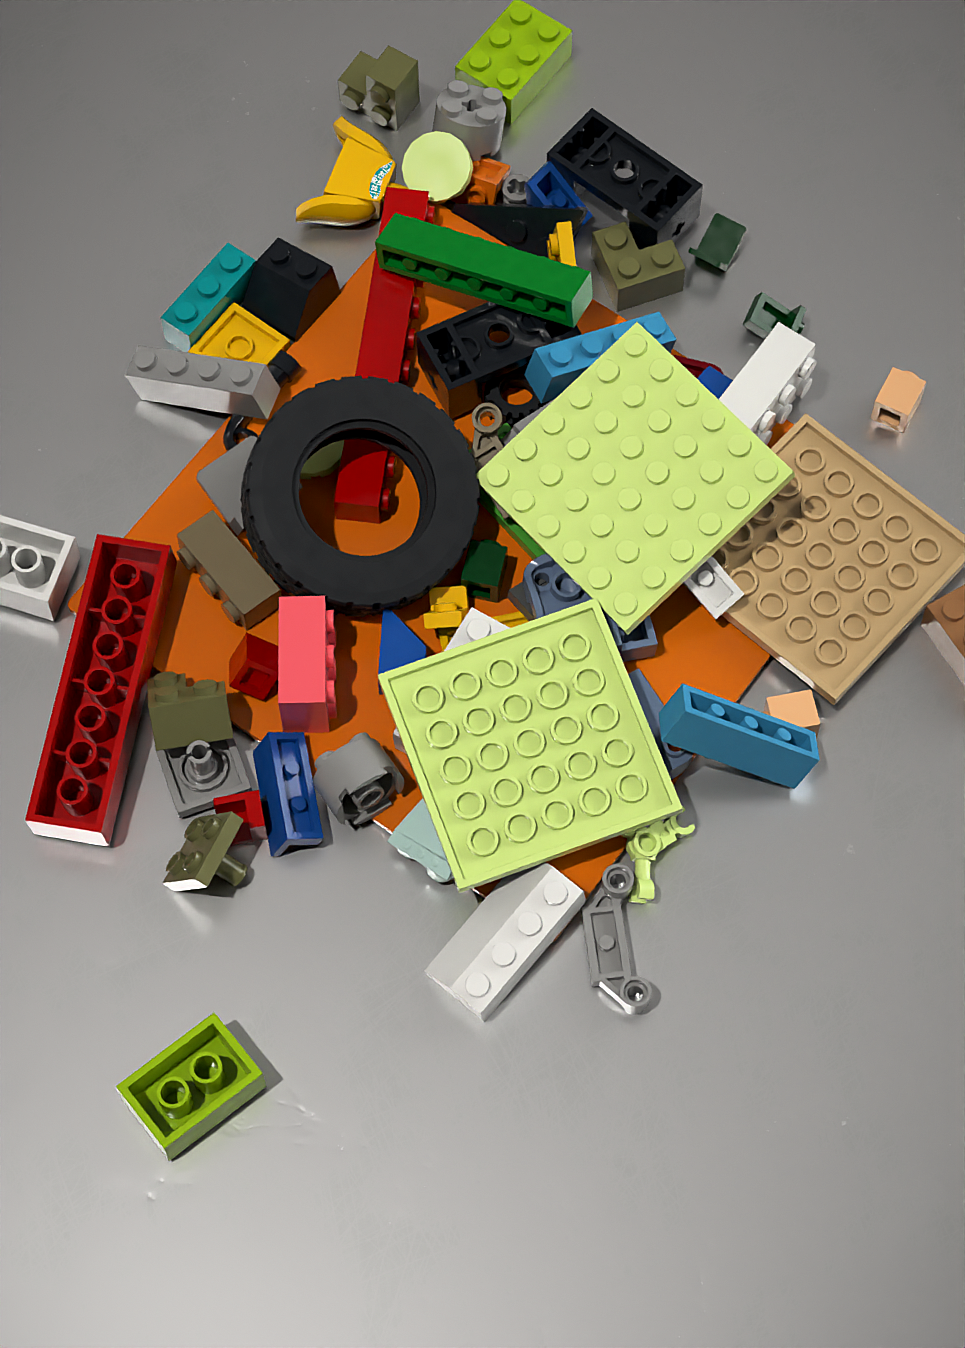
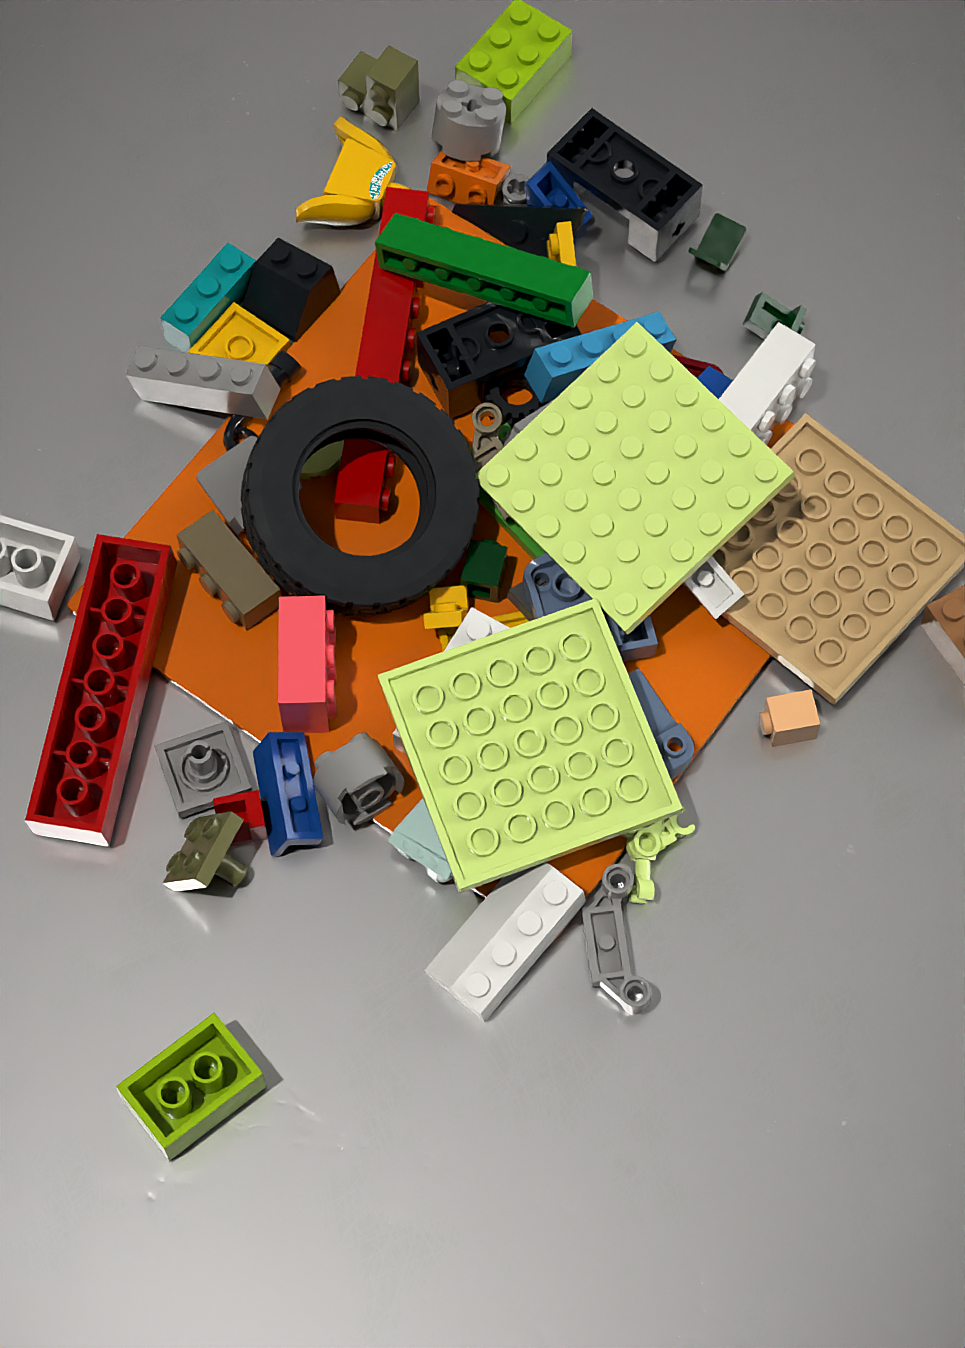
olive brick [147,672,233,751] -> none
red panel [229,632,279,701] -> none
blue slope [378,610,427,695] -> none
yellowish green tile [402,131,473,204] -> none
olive brick [591,221,686,312] -> none
dark azure brick [659,683,820,789] -> none
light nougat brick [870,367,926,433] -> none

